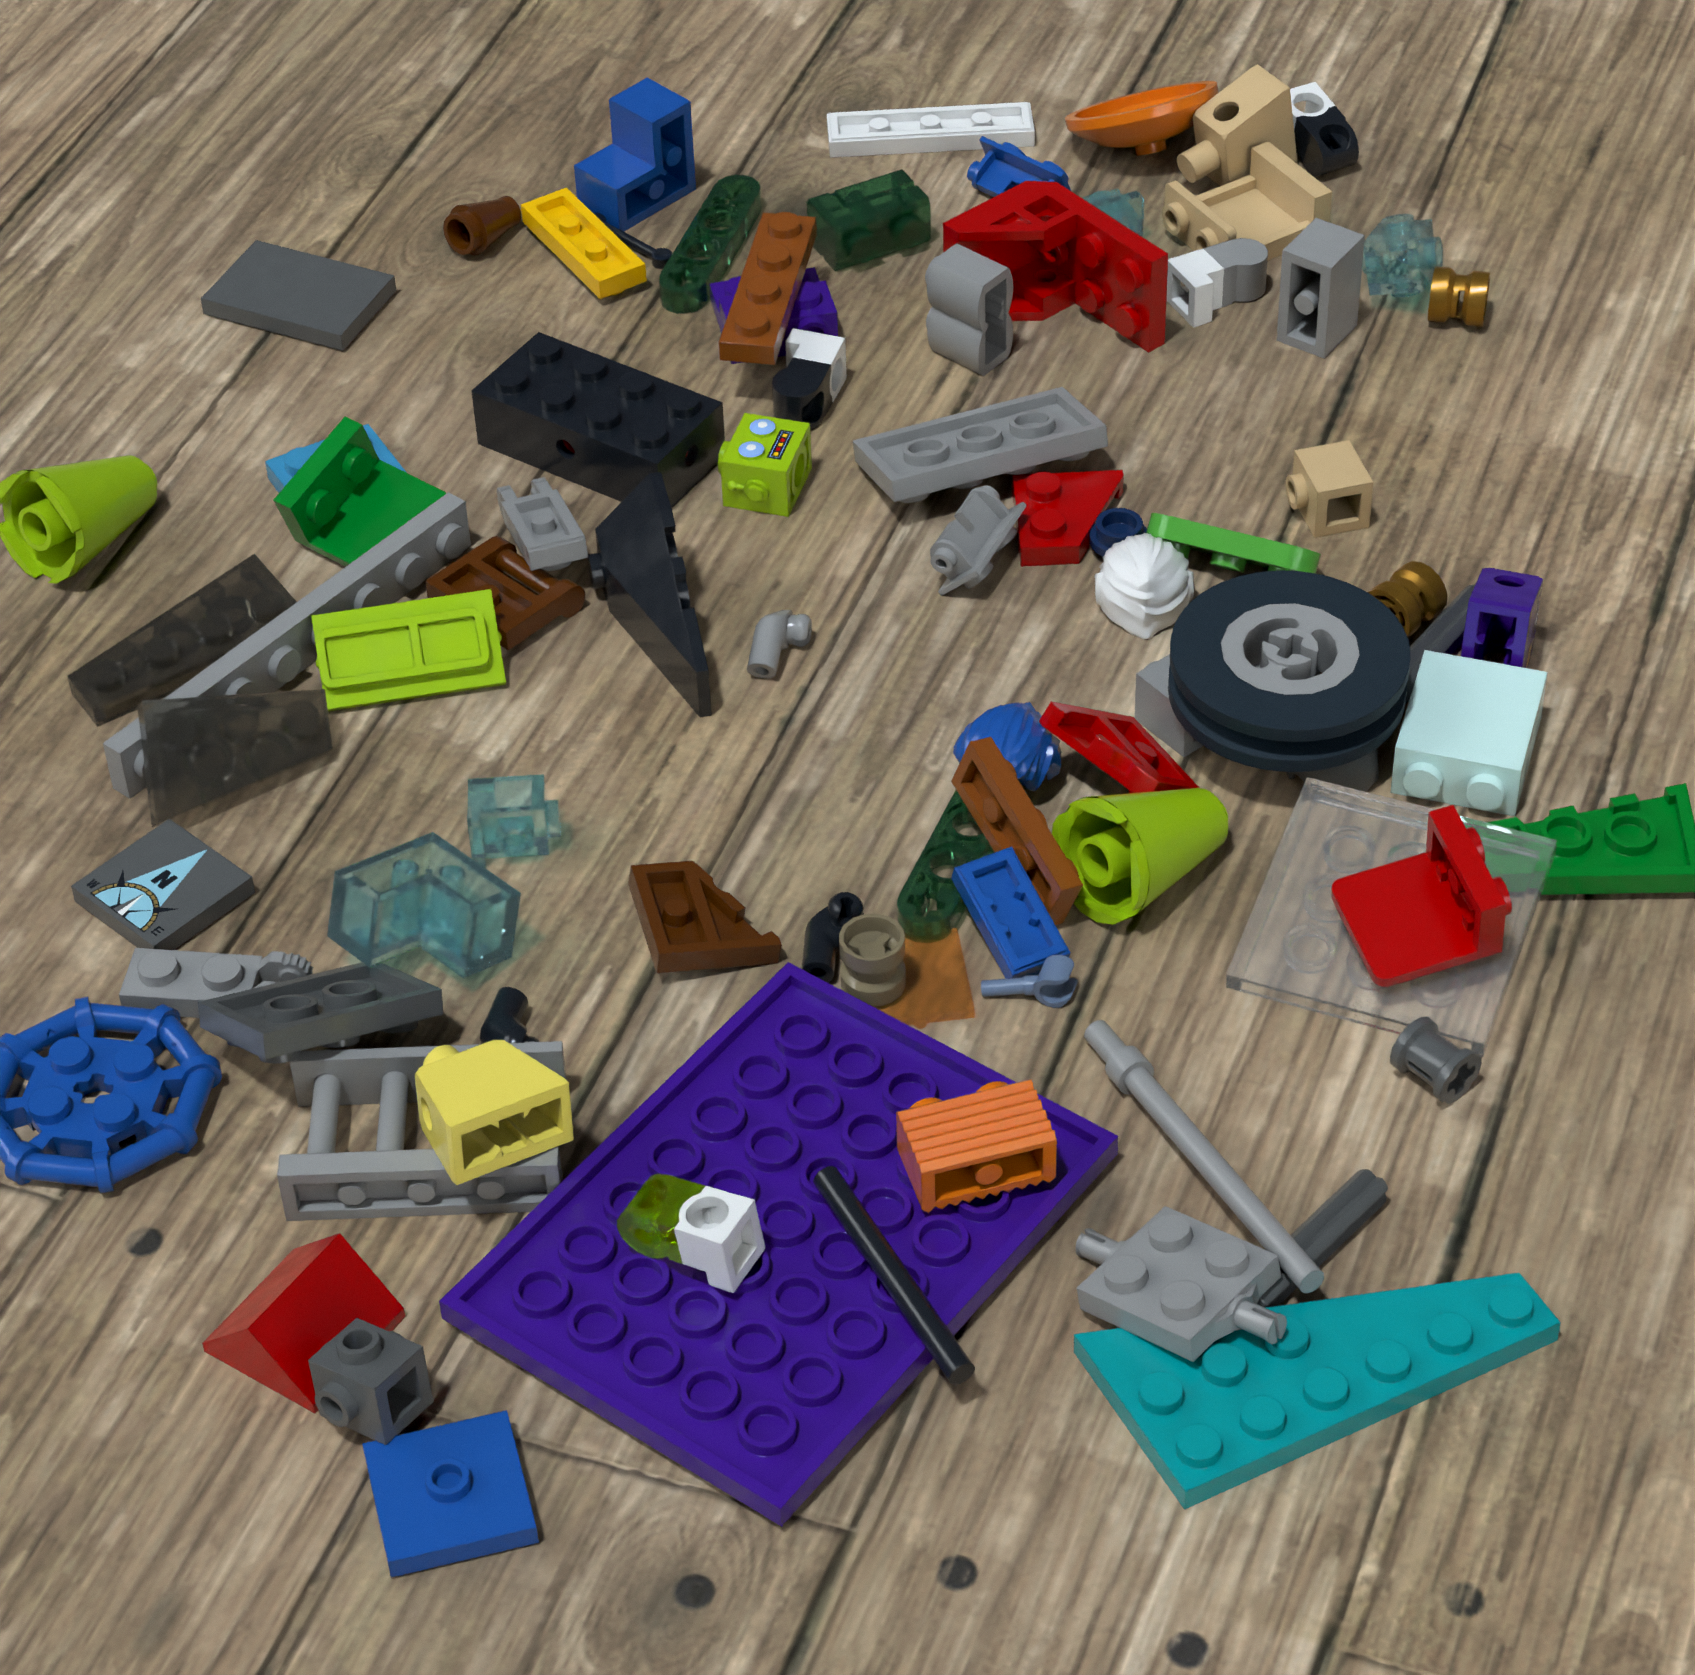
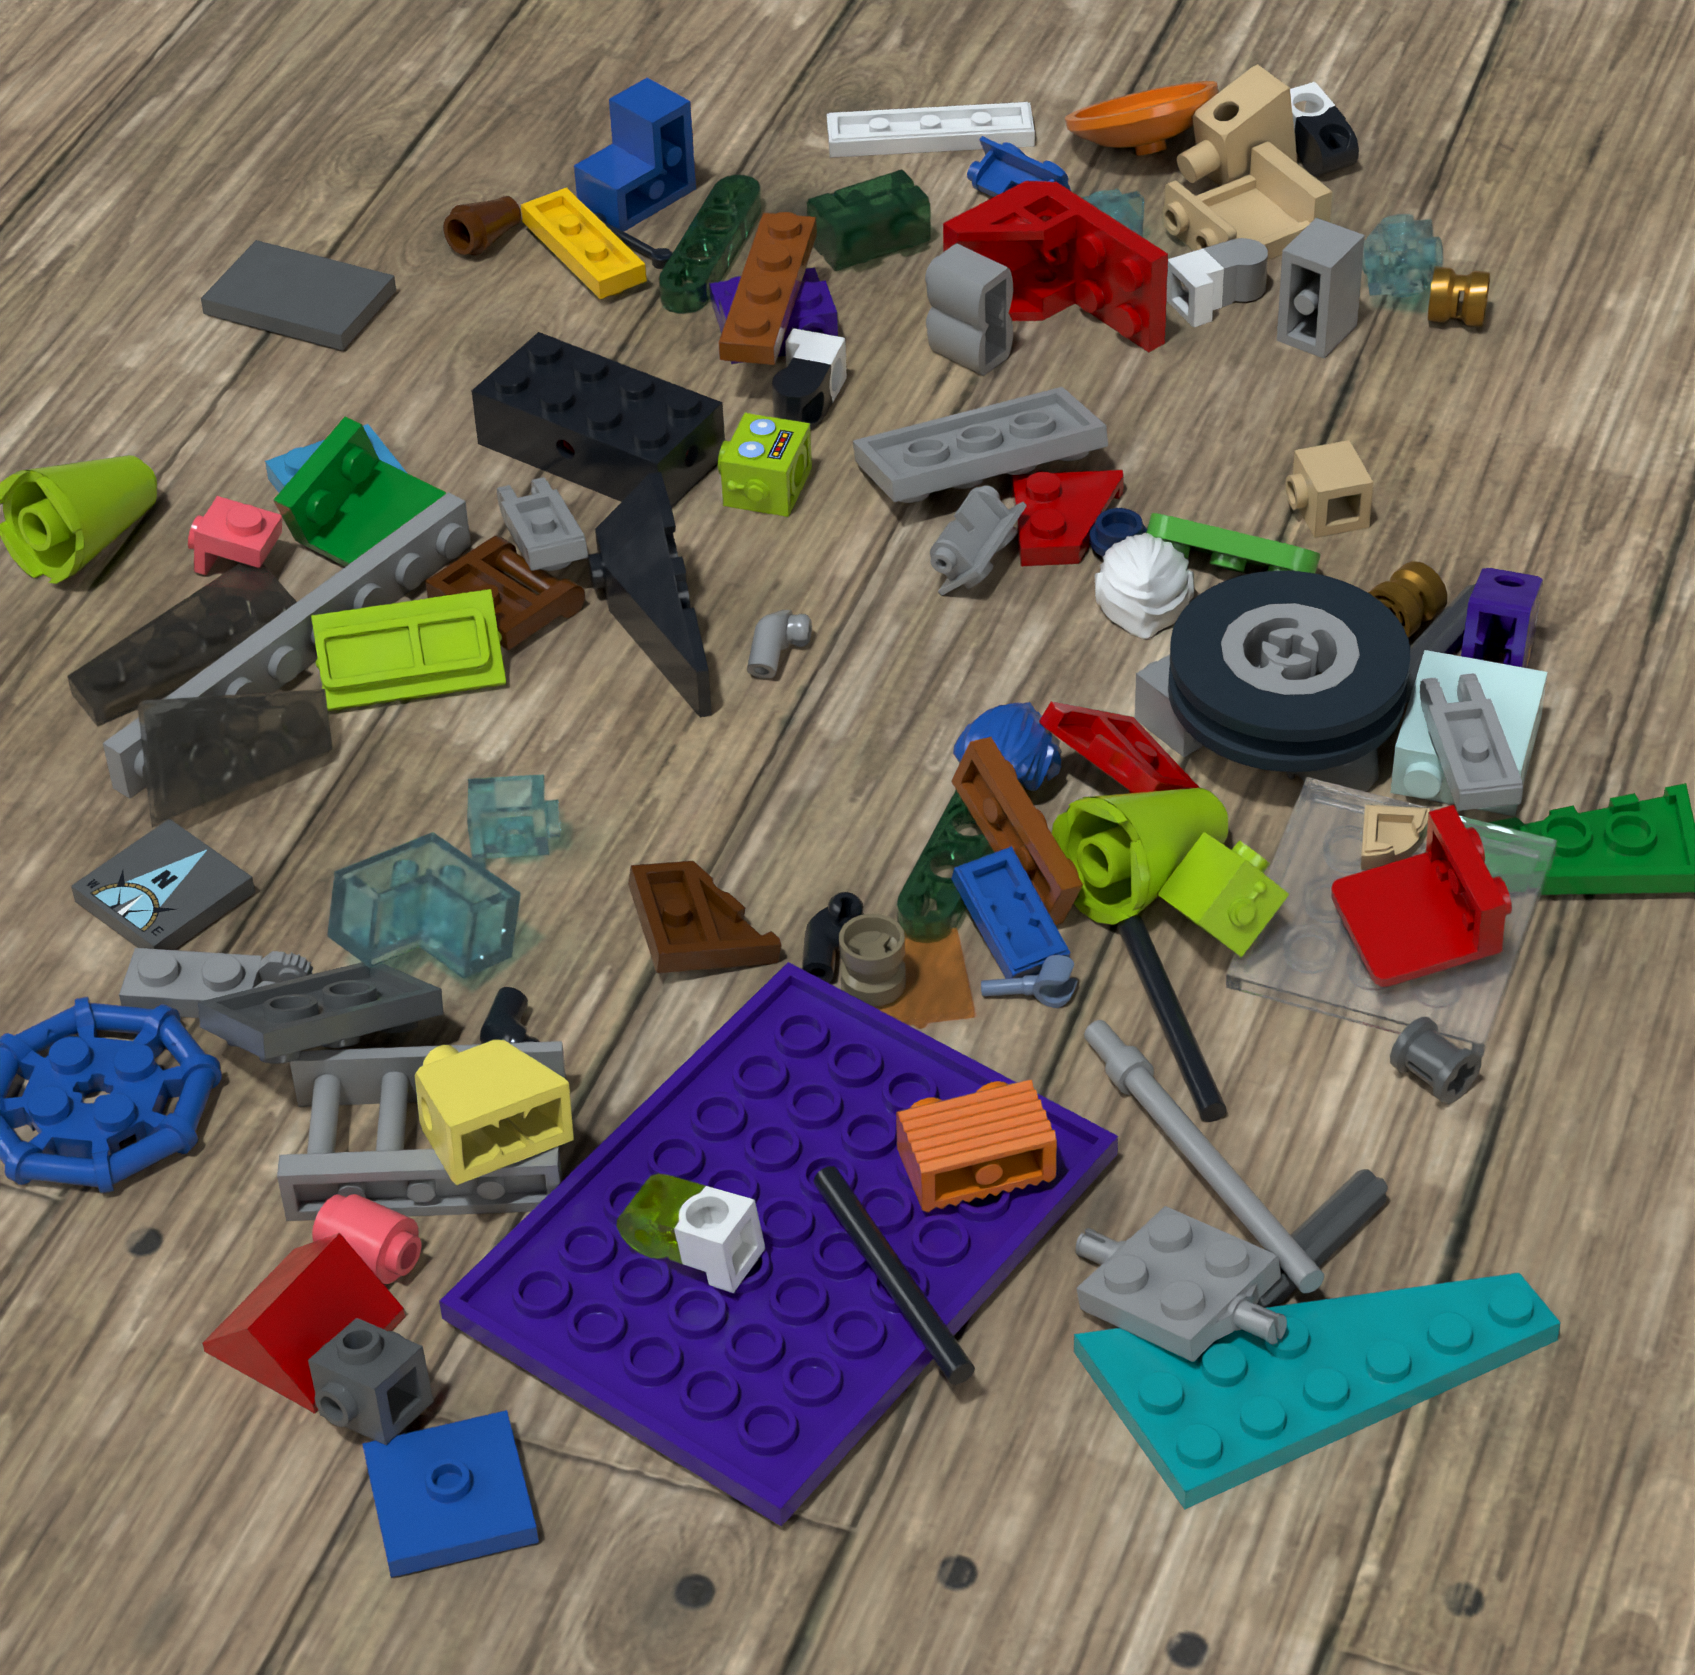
none -> coral bracket [188,496,283,576]
none -> coral brick [312,1194,422,1284]
none -> black bar [1118,915,1227,1122]
none -> lime head [1157,832,1289,957]
none -> tan tile [1361,805,1431,870]
none -> light grey hinge [1419,673,1523,811]

